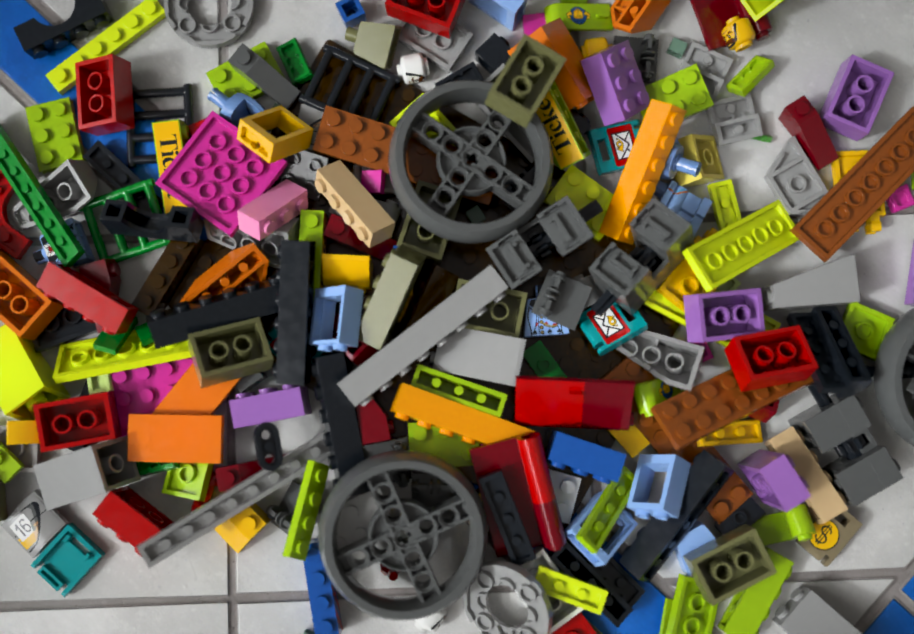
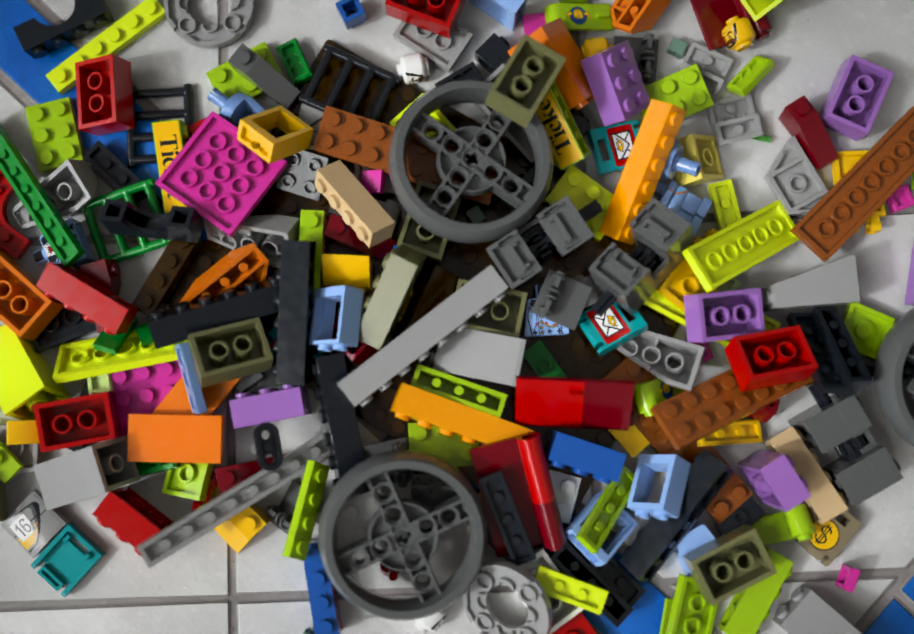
bright pink brick [237,179,308,241] -> none
torso [345,21,402,69] -> none
dark red slope [356,394,395,445] -> none
none -> medium blue tile [174,342,207,414]
none -> dark pink tile [835,563,861,593]

